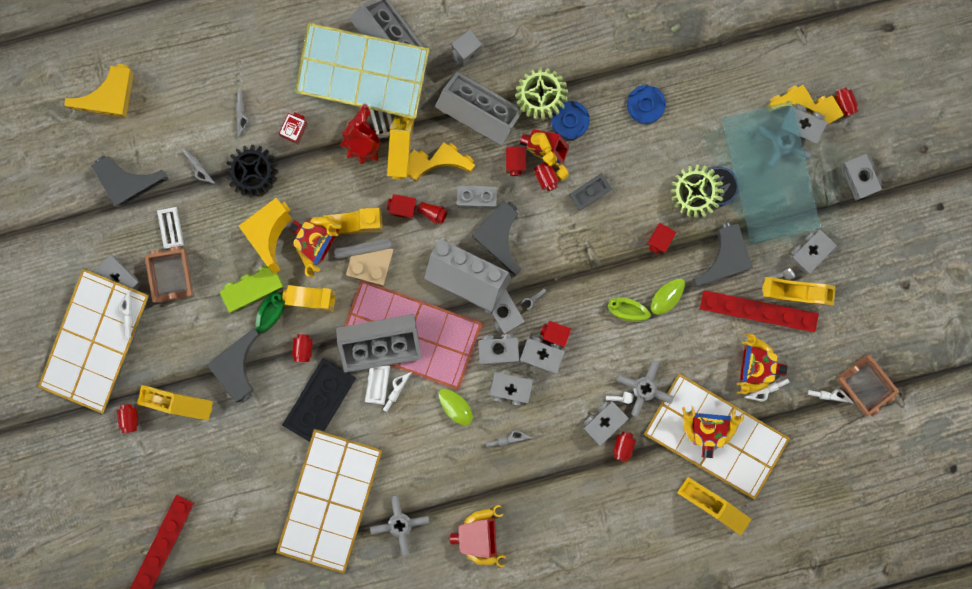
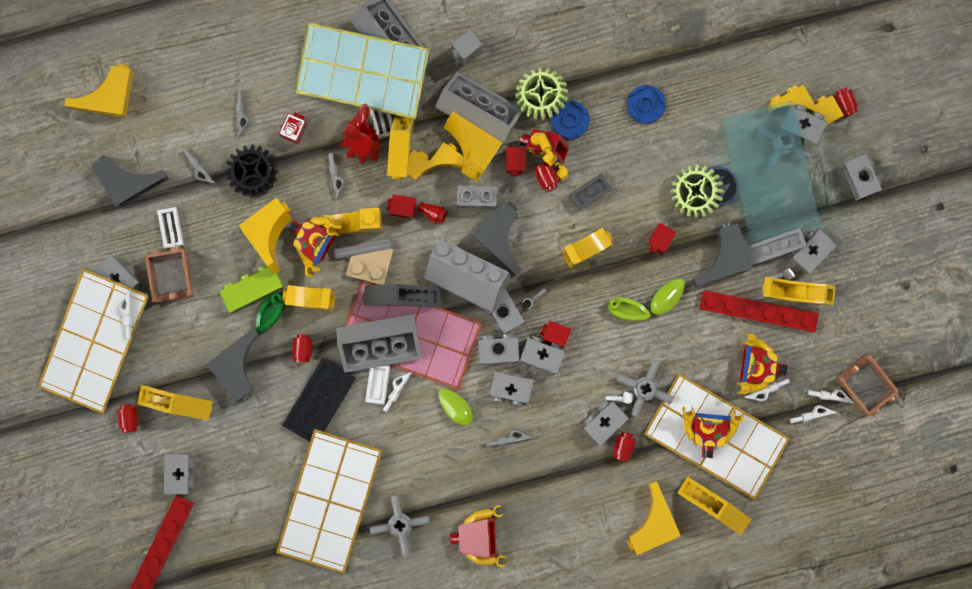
none -> light grey brick [164,453,195,494]
none -> light grey hand [328,153,345,200]
none -> dark grey arch [364,284,440,307]
none -> yellow arch [443,111,502,182]
none -> yellow arch [561,228,613,269]
none -> yellow arch [626,480,681,555]
none -> light grey plate [746,228,807,265]
none -> white hand [790,405,837,424]

